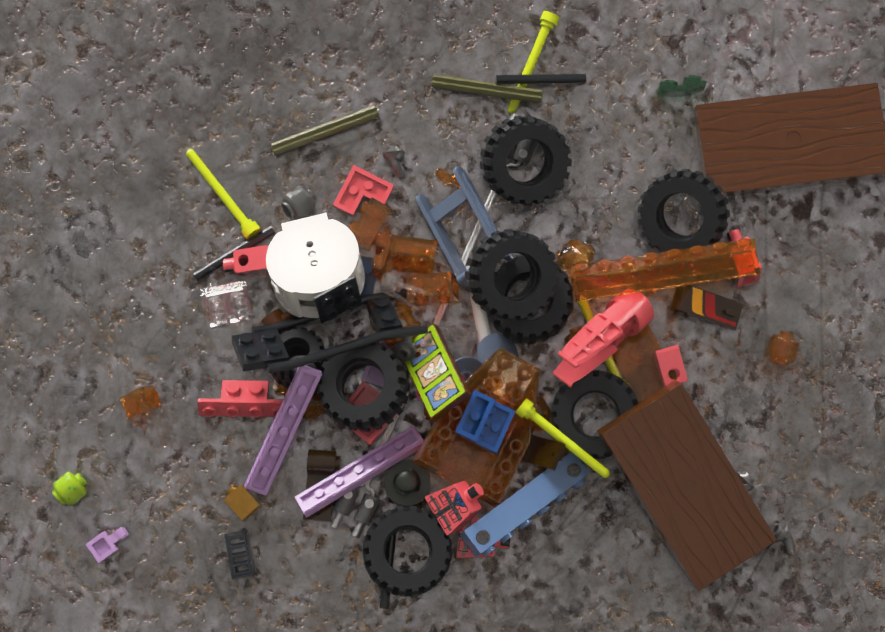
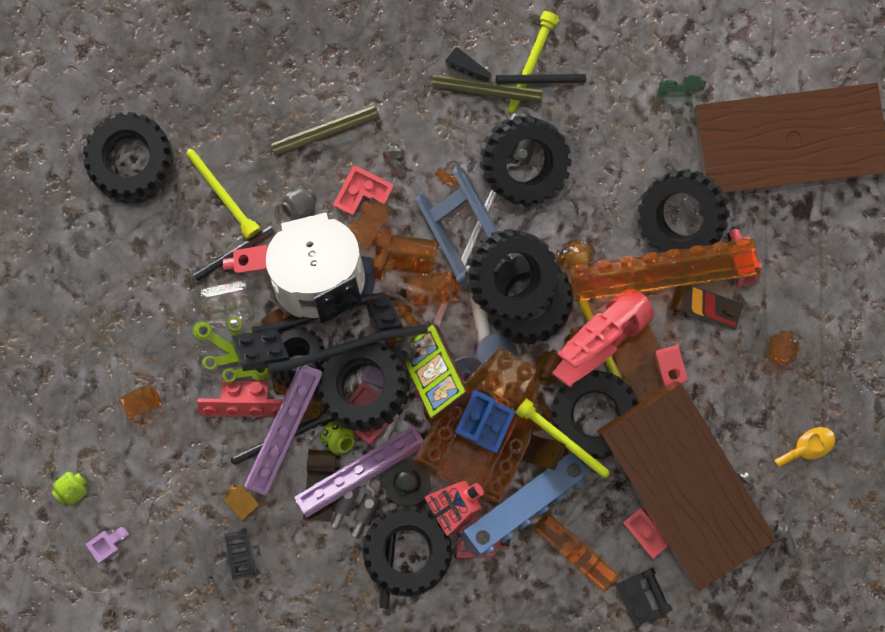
none -> black tyre [83,112,174,203]
none -> lime plant [192,317,271,383]
none -> black piece [231,408,334,465]
none -> lime head [321,421,355,455]
none -> black slope [445,47,491,82]
none -> clear orange slope [532,512,620,593]
none -> clear orange head [533,350,563,386]
none -> black plate [615,567,673,627]
none -> coral plate [623,508,668,559]
none -> yellow piece [774,427,835,468]

